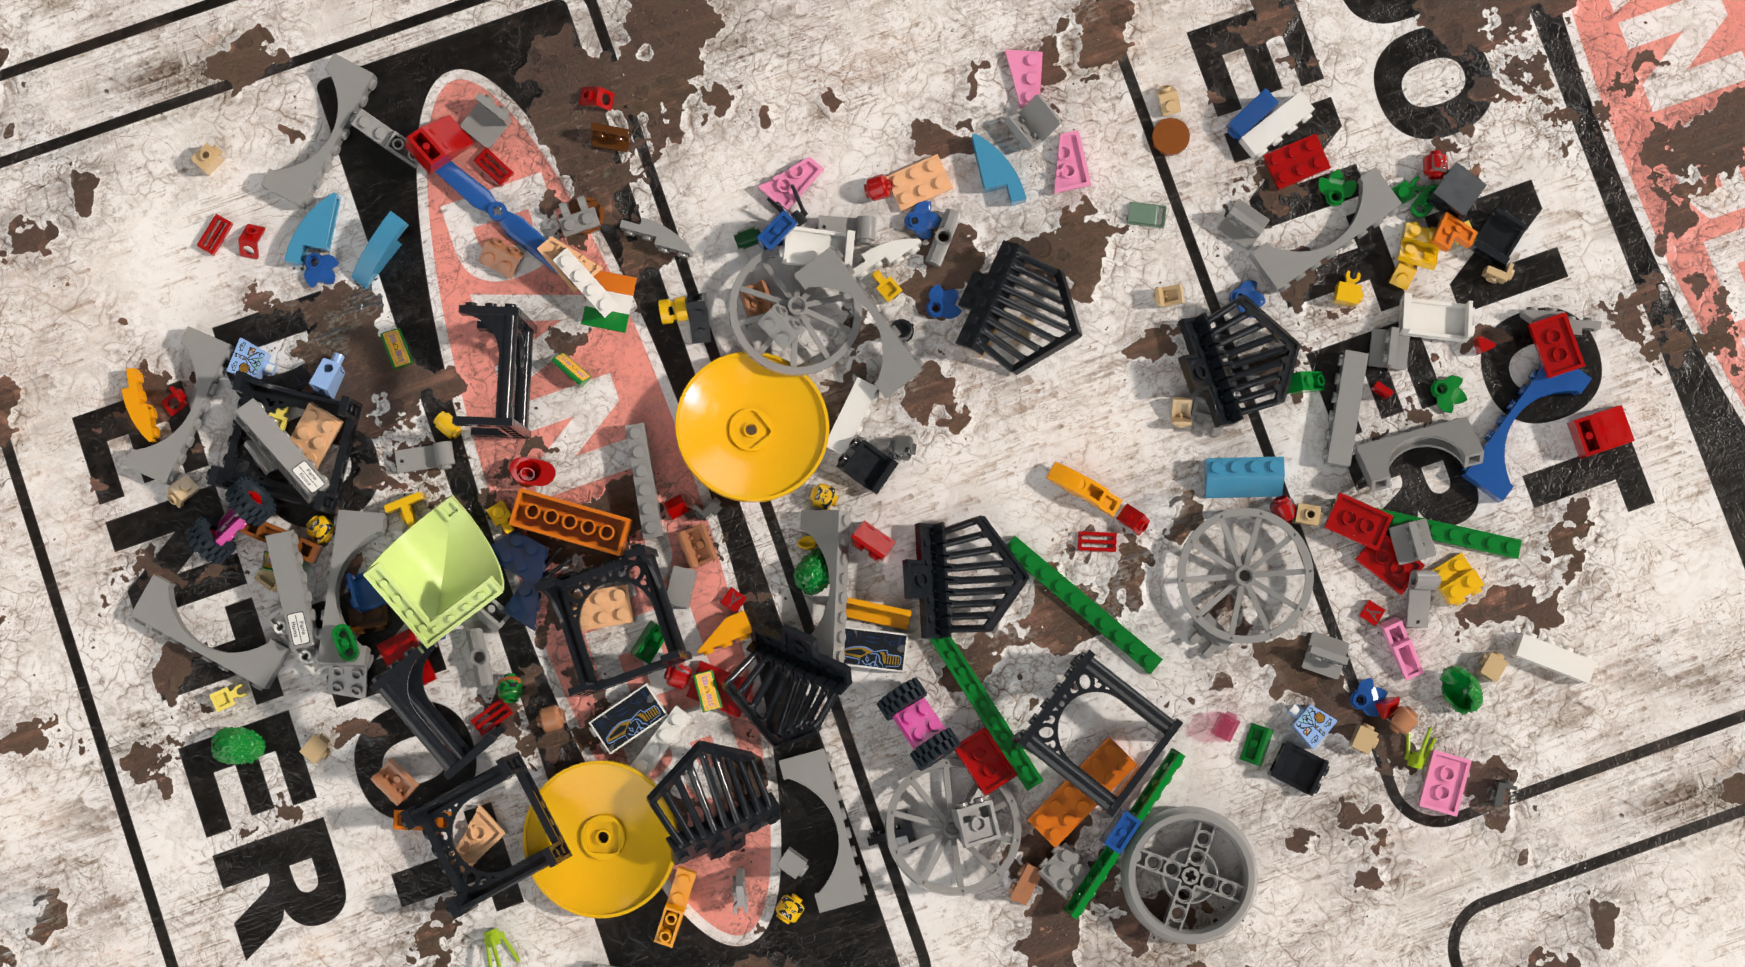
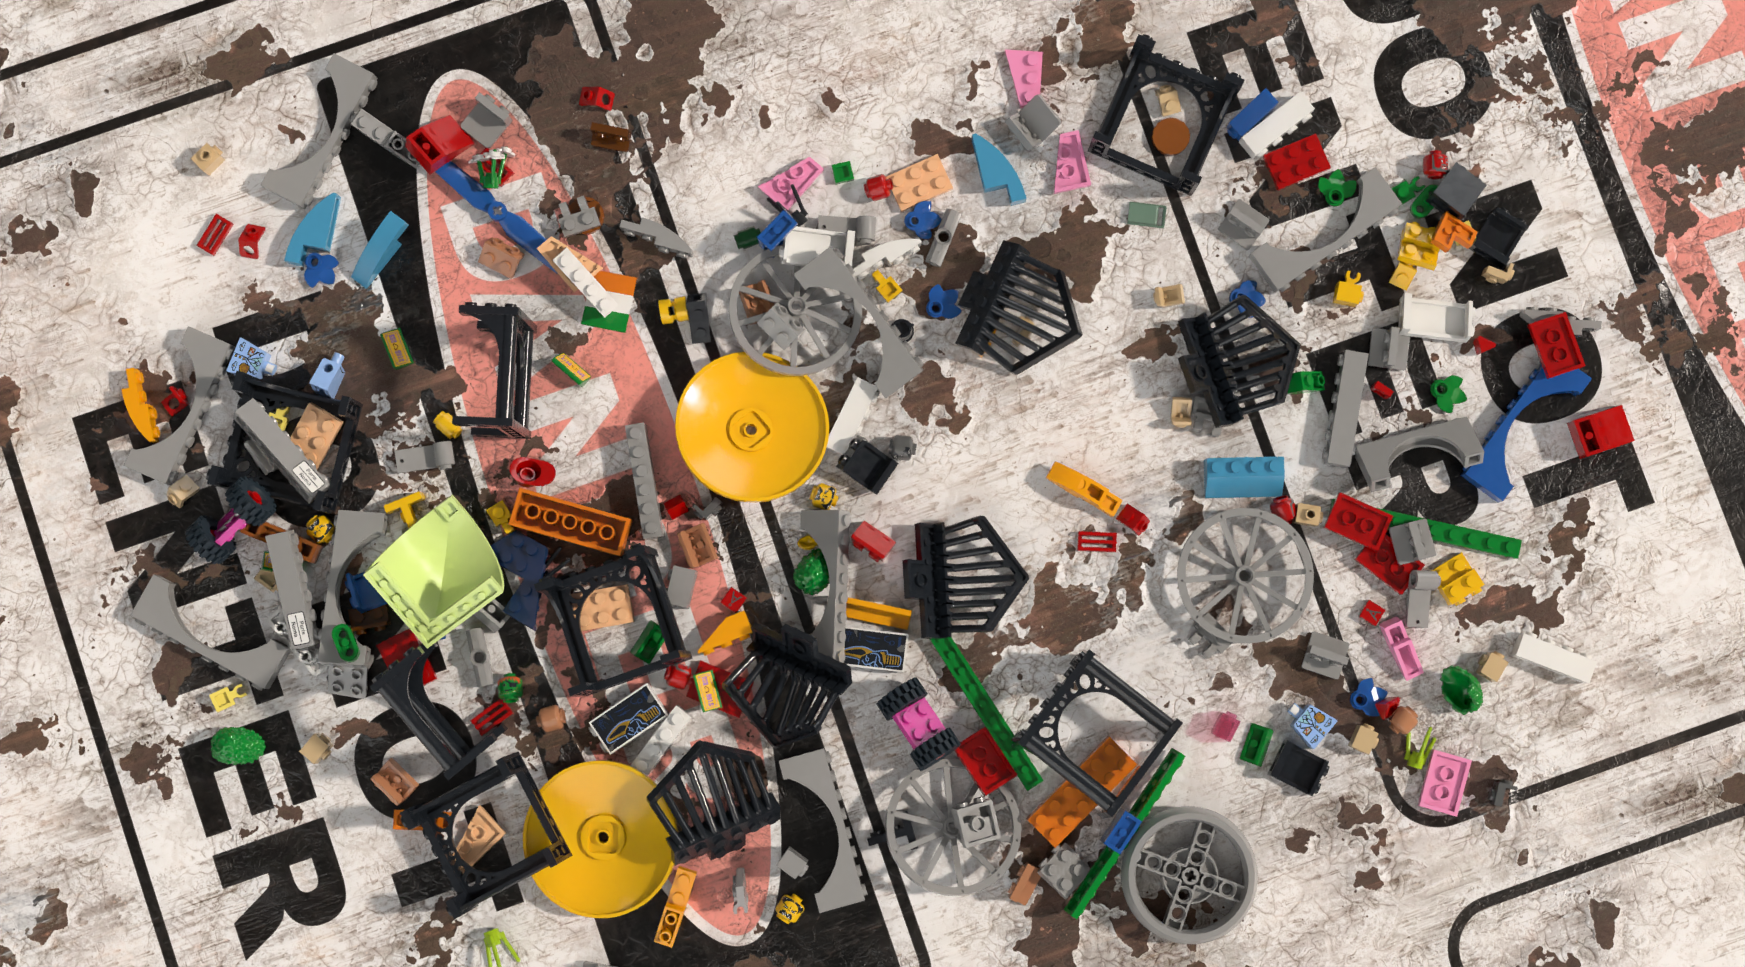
green plate [1007,535,1163,674] -> none
none -> plant [468,146,516,189]
none -> green tile [832,161,854,185]
none -> black arch [1087,34,1245,196]

